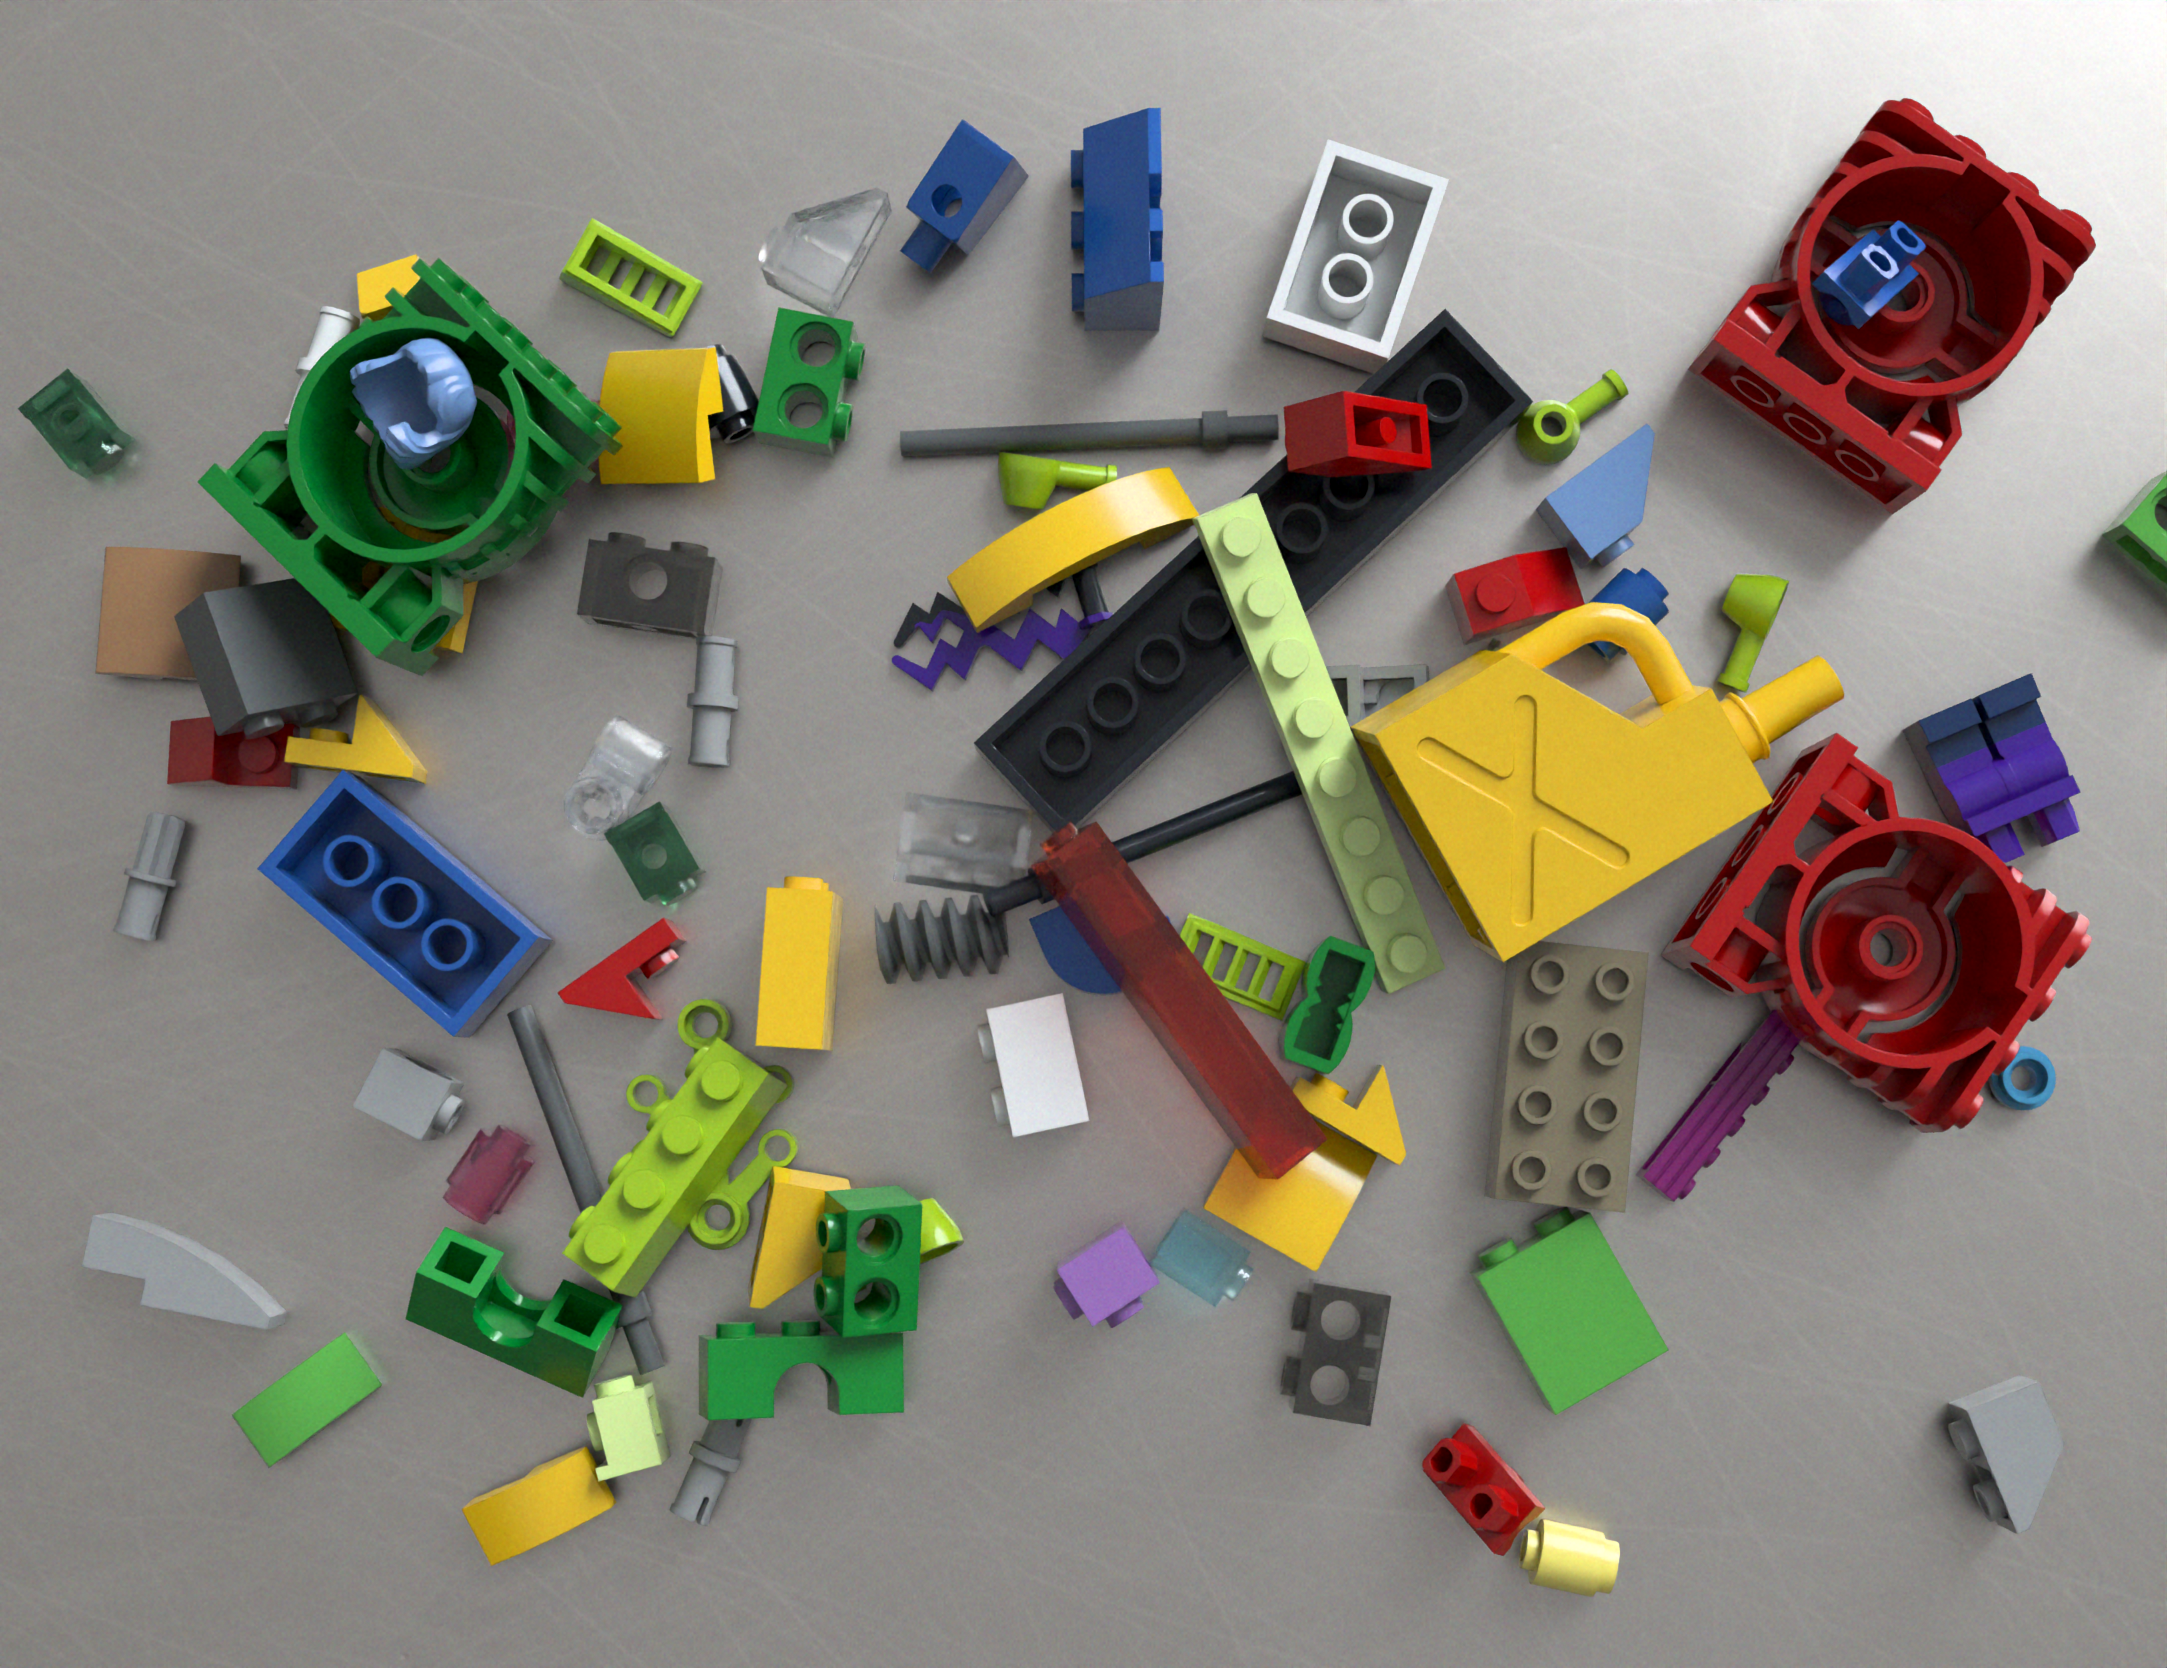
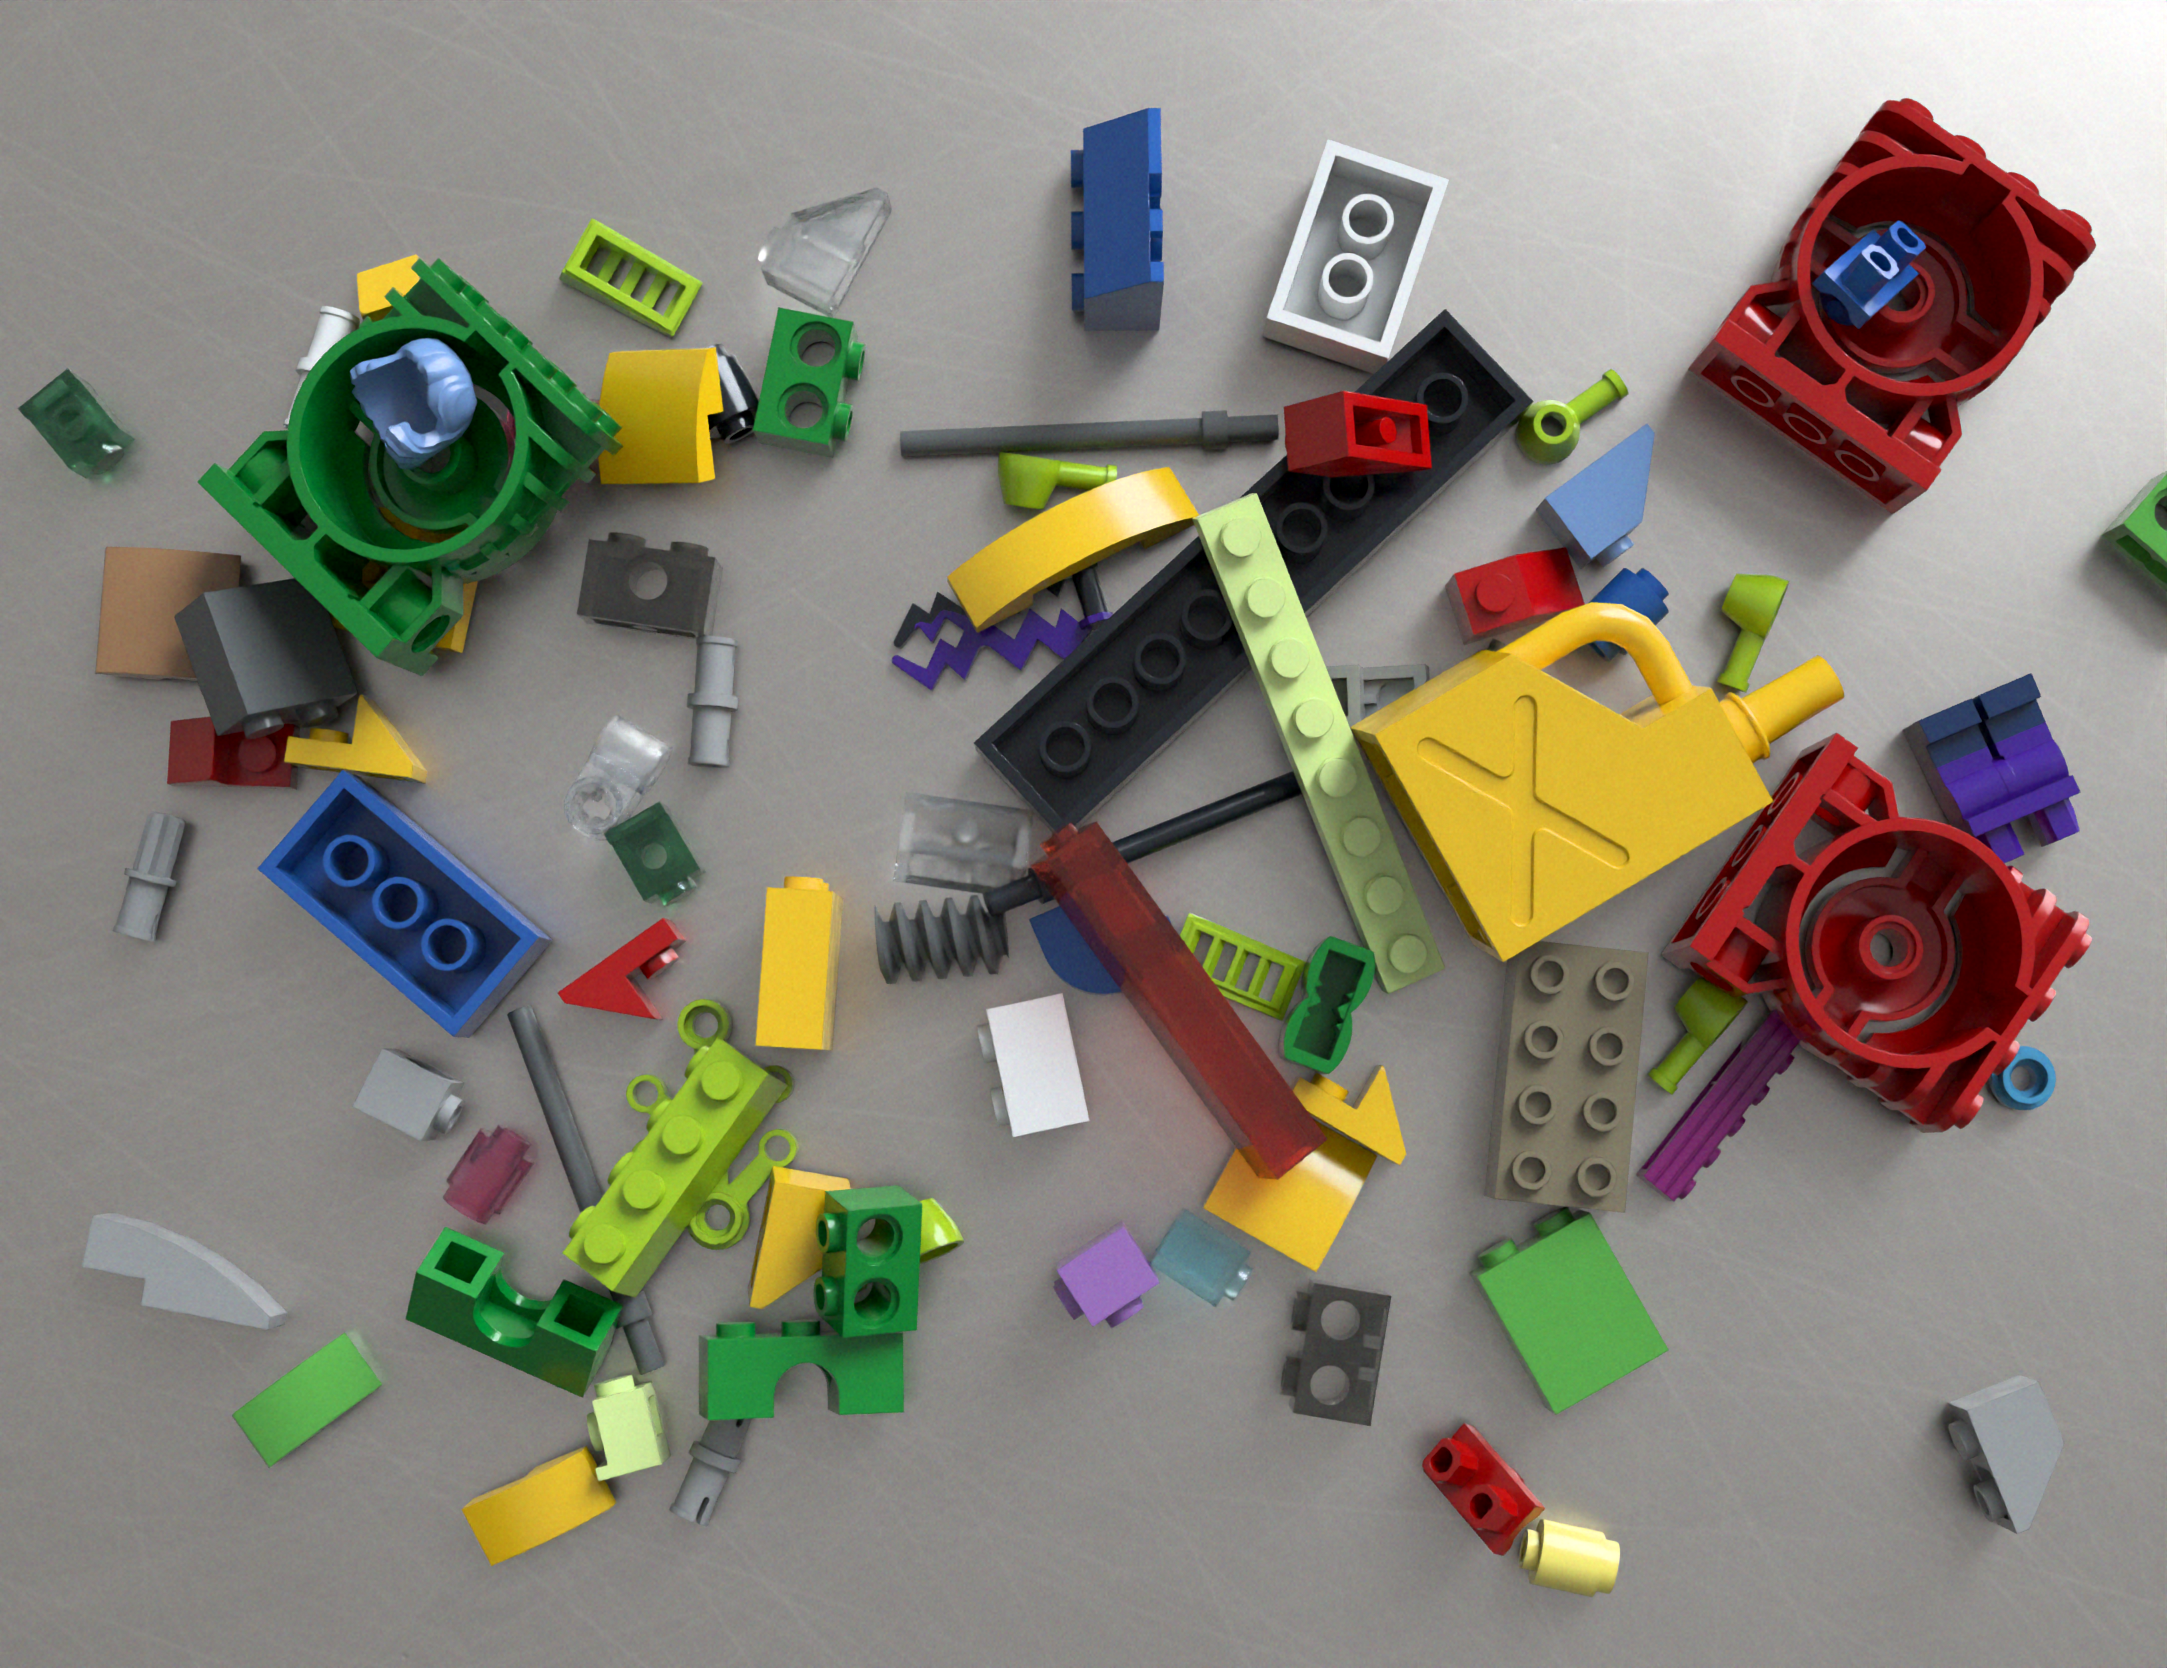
blue torso [900,119,1029,274] -> none
none -> lime bar [1648,977,1748,1095]

